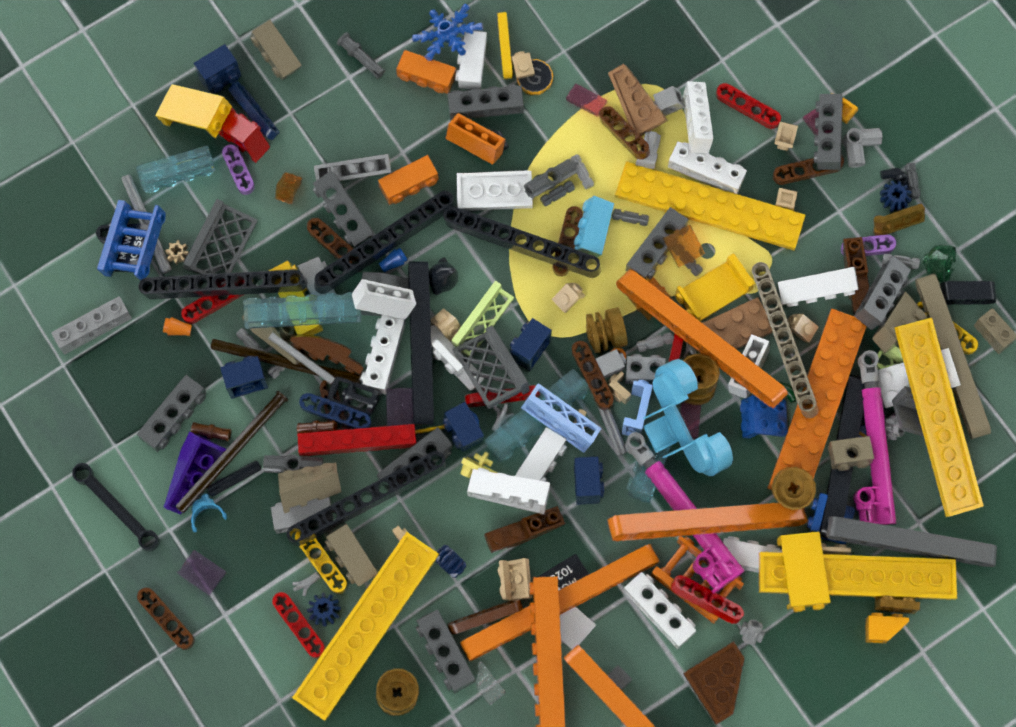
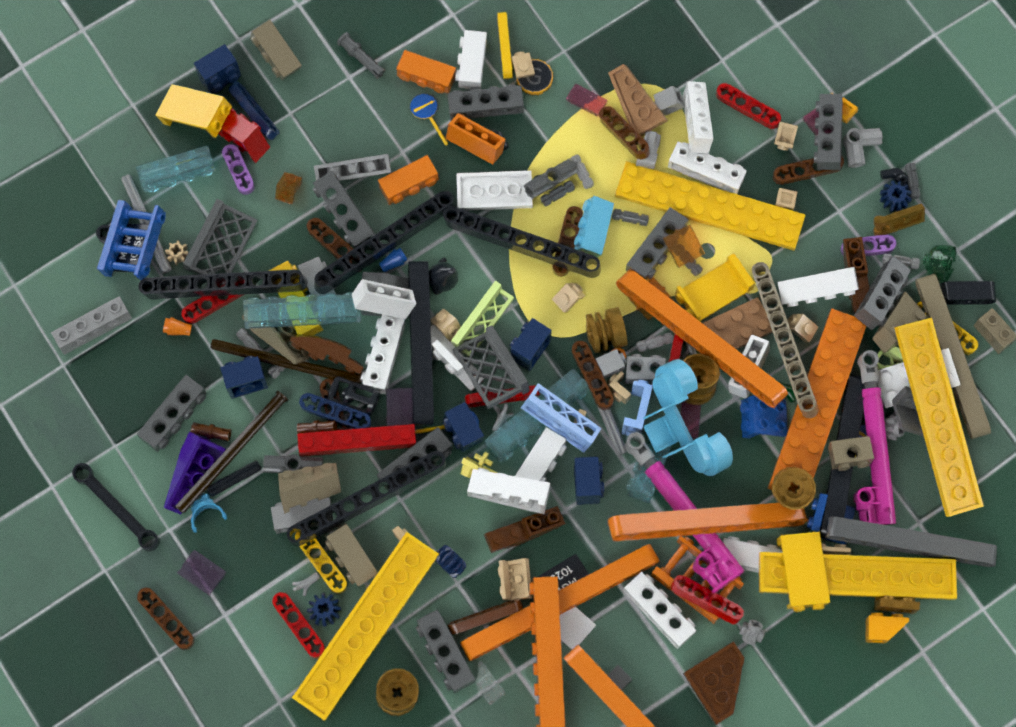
light grey piece [268,332,335,384] -> none
blue piece [412,4,483,61] -> none
none -> blue piece [410,94,448,145]

